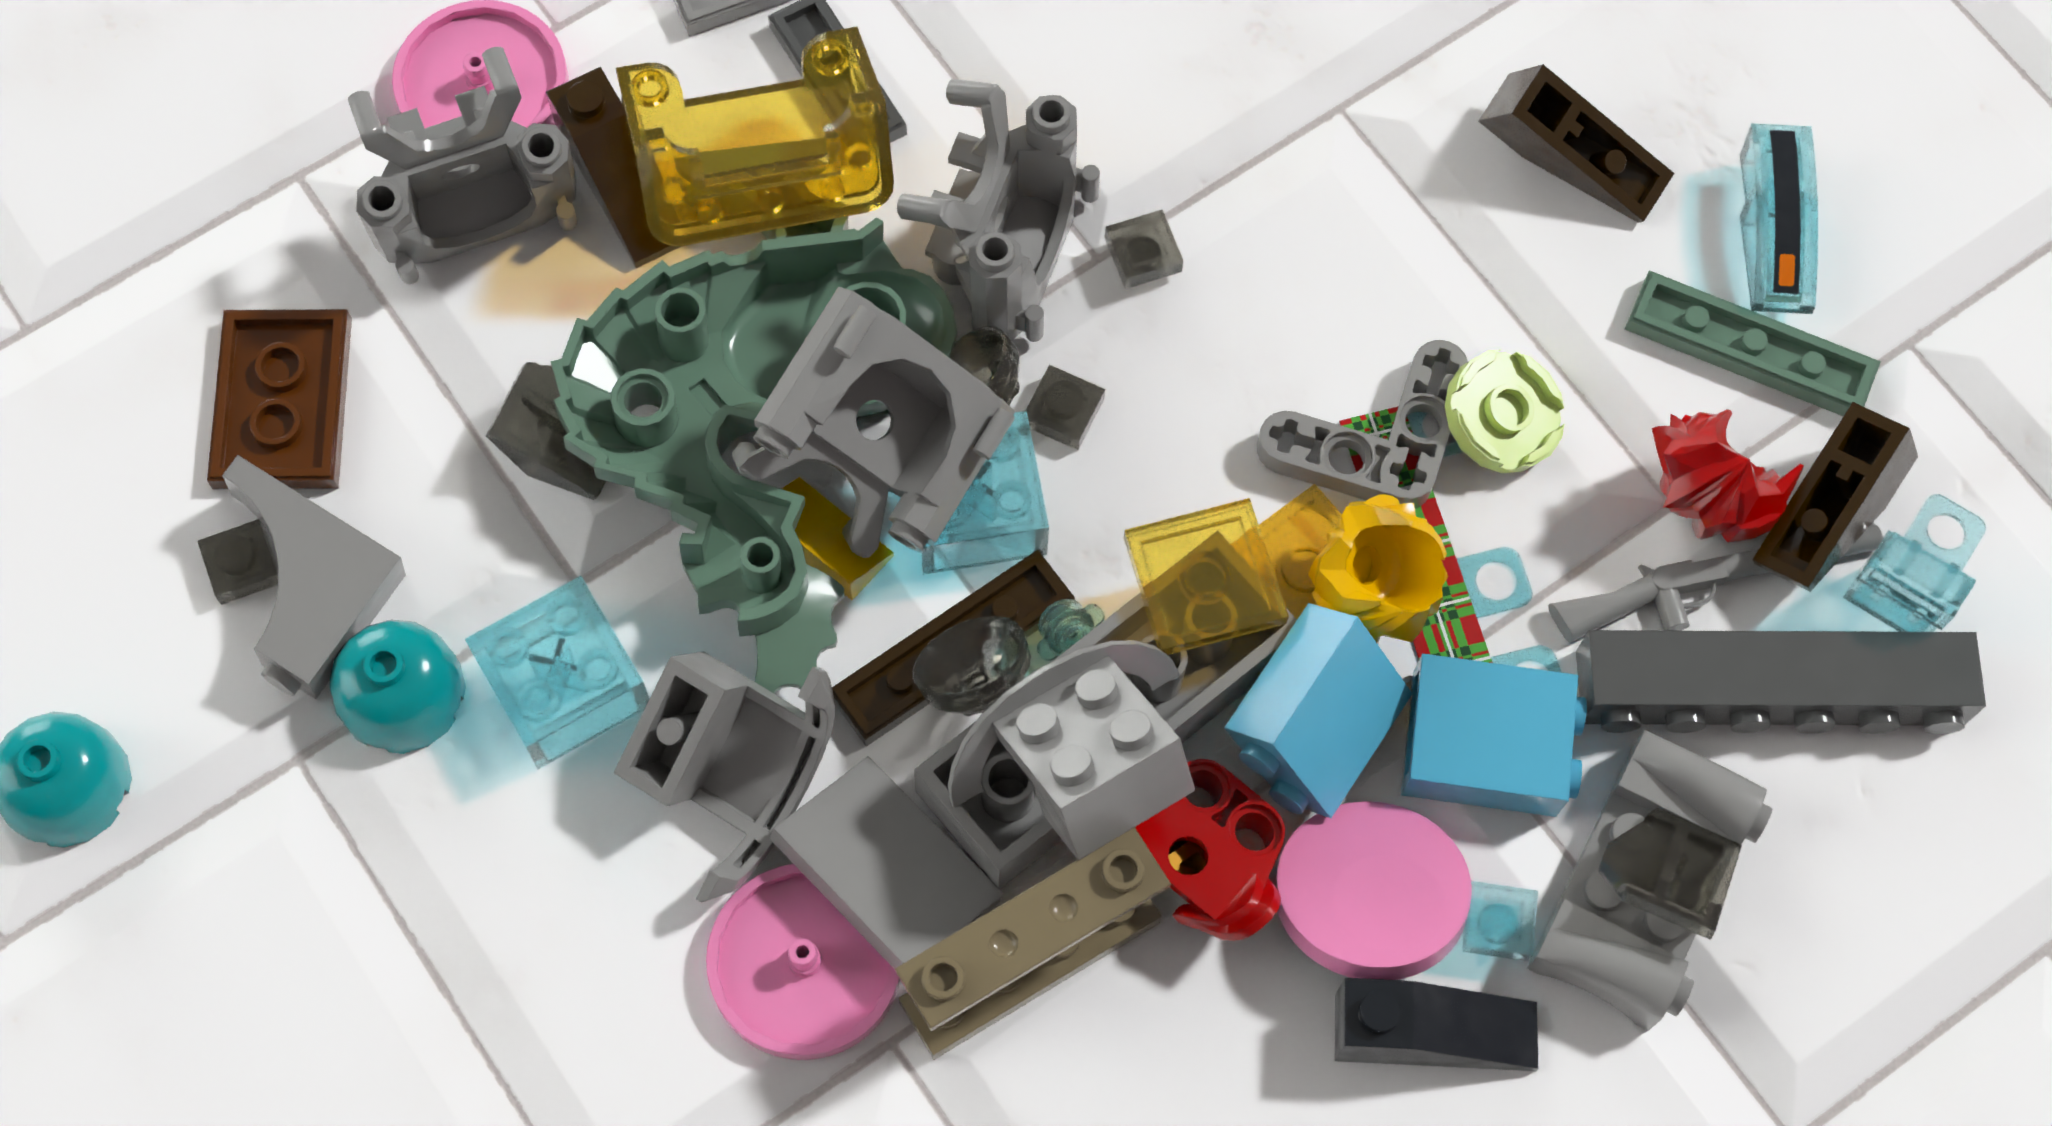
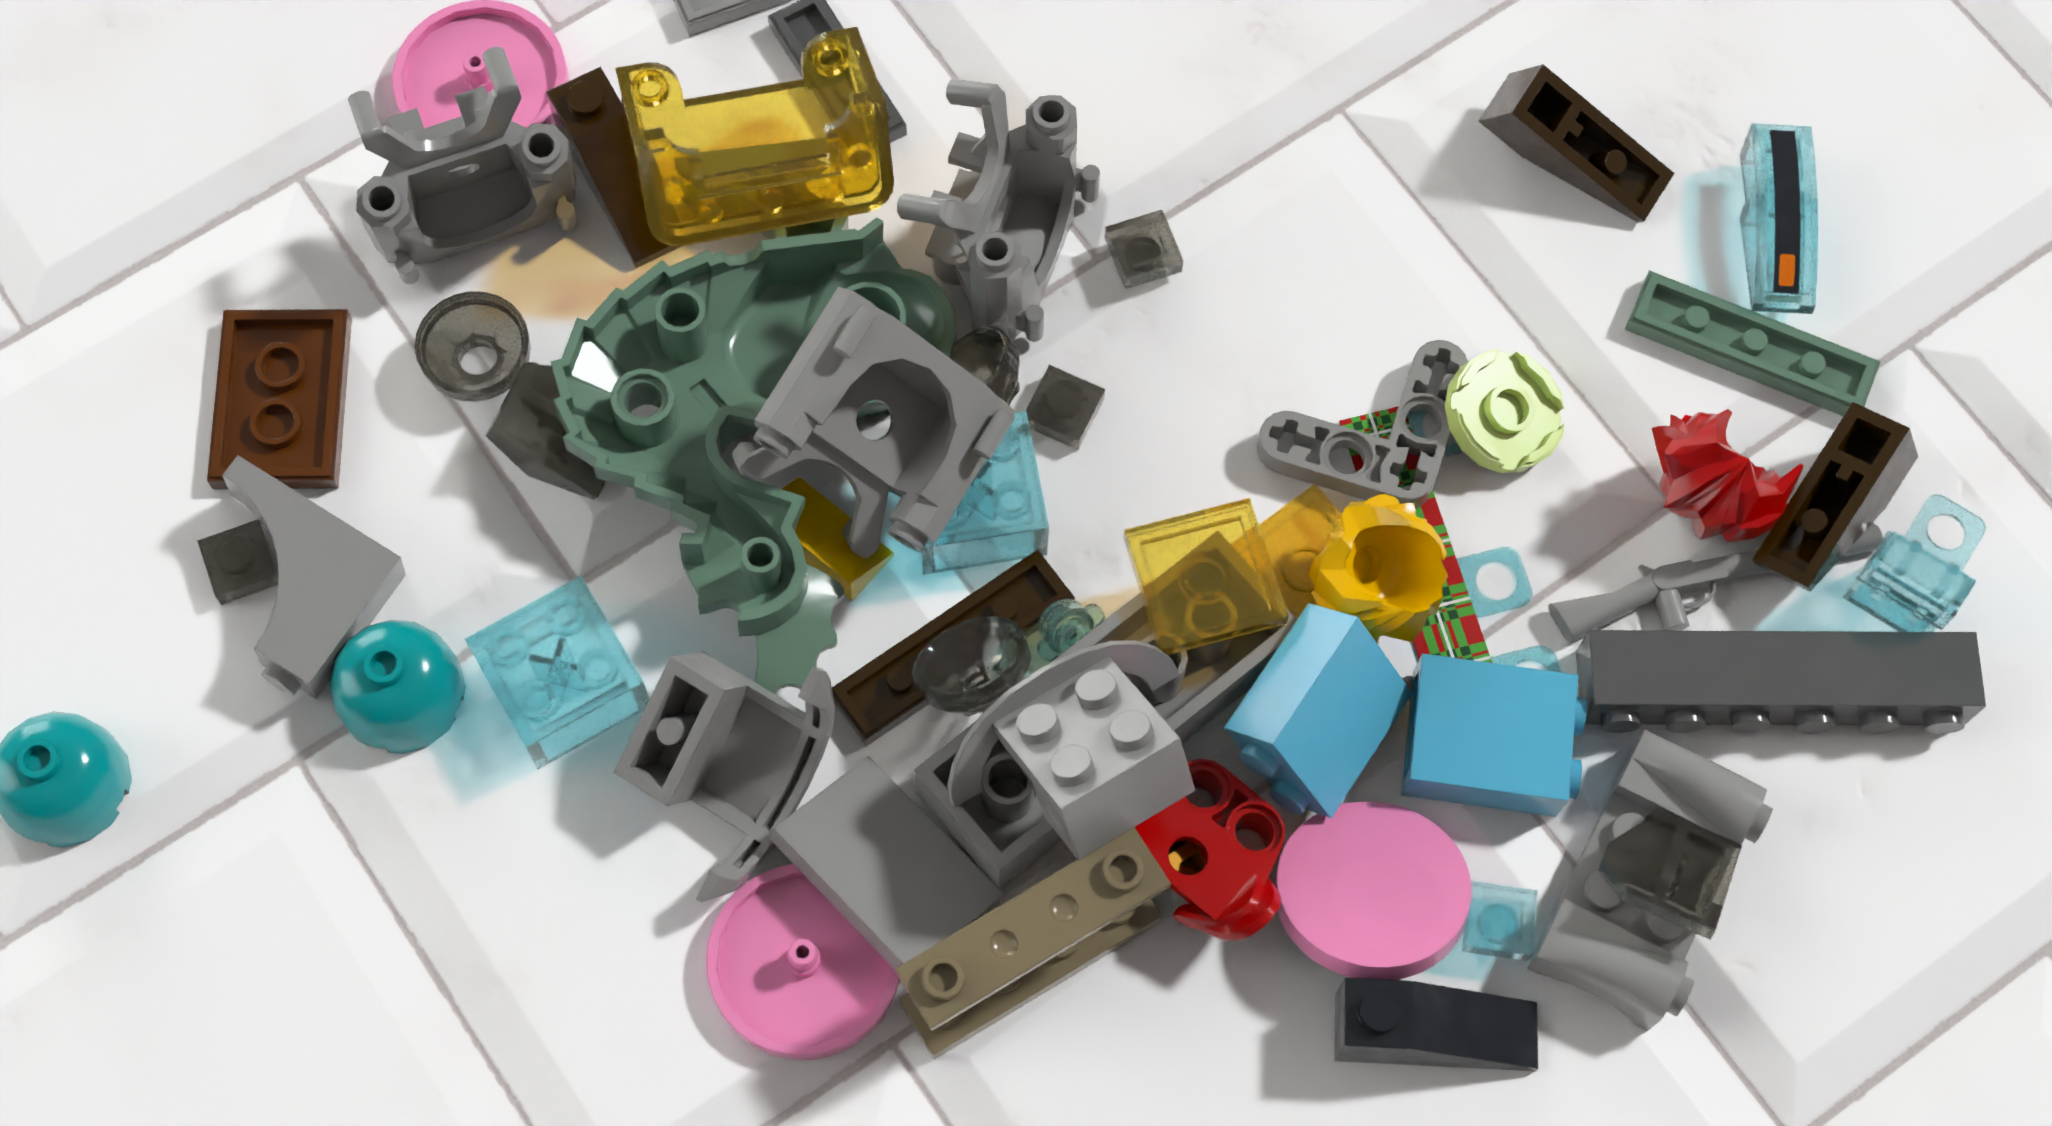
none -> clear smoke piece [414,291,531,402]

